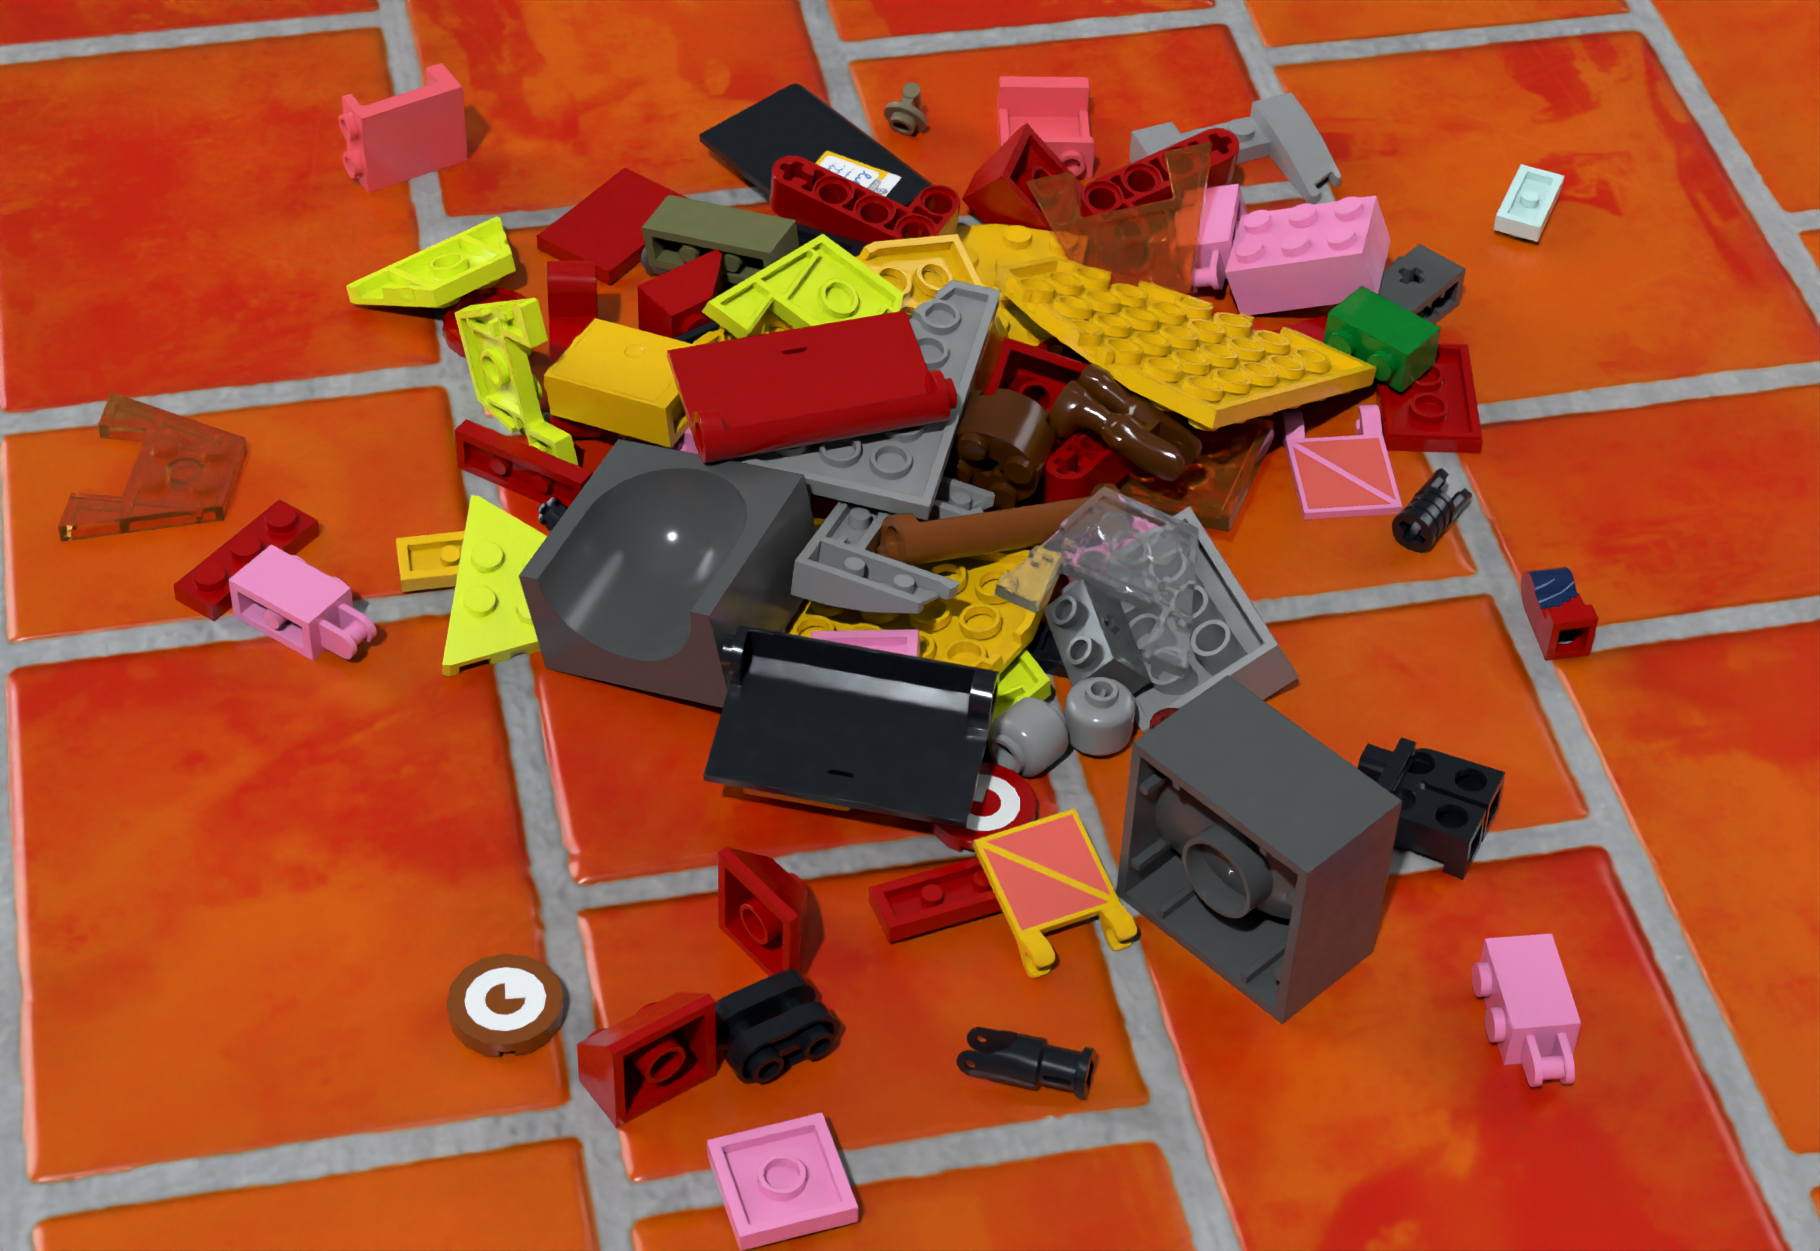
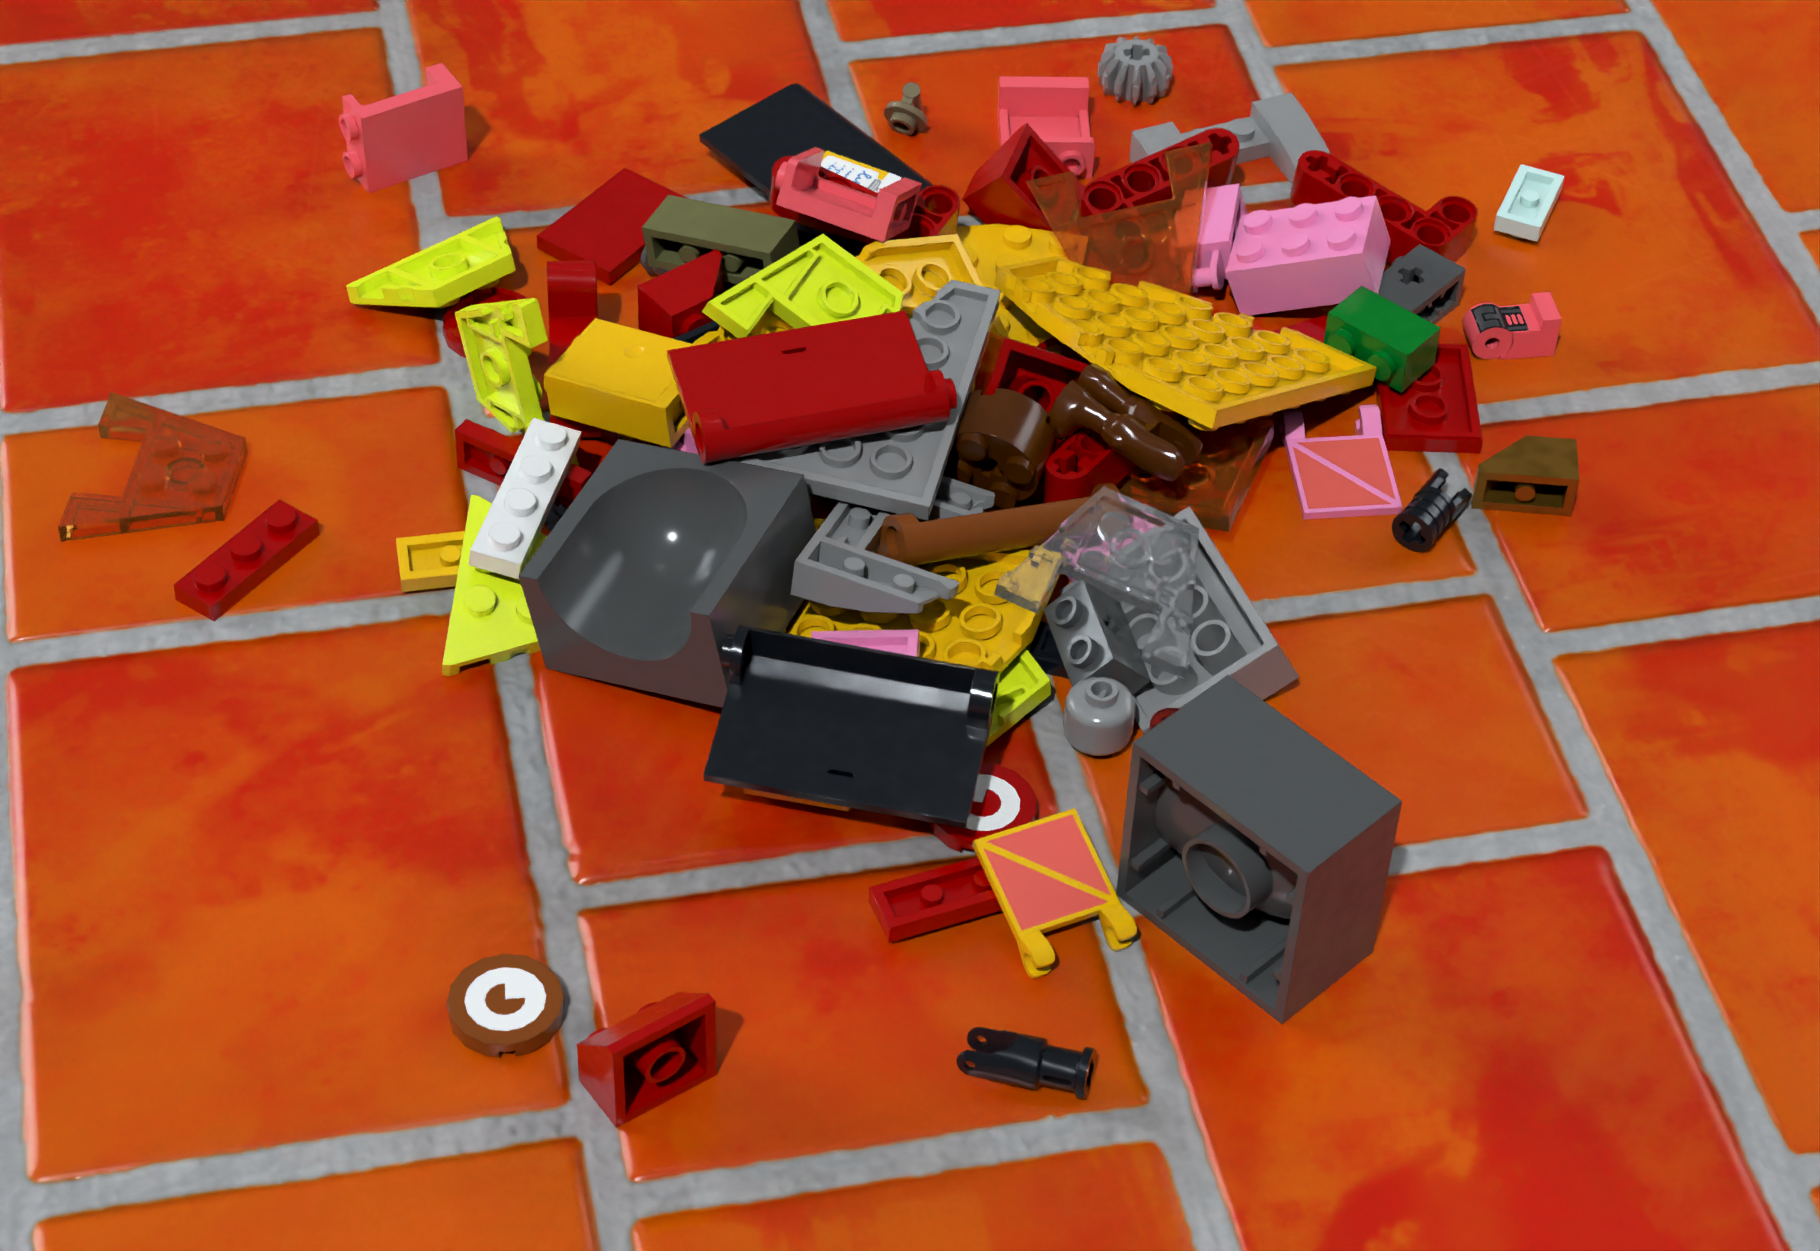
bright pink brick [229,544,377,661] -> none
bright pink plate [707,1112,858,1251] -> none
black brick [716,969,839,1083] -> none
red slope [718,847,809,977] -> none
light grey head [988,697,1069,777] -> none
black hips [1357,737,1505,880] -> none
bright pink brick [1472,933,1581,1087] -> none
red leg [1521,567,1598,661] -> none
none -> white plate [468,418,581,579]
none -> coral panel [775,147,922,242]
none -> light grey gear [1097,36,1173,106]
none -> red beam [1290,150,1478,264]
none -> coral leg [1462,292,1562,360]
none -> pearl gold slope [1471,435,1580,516]

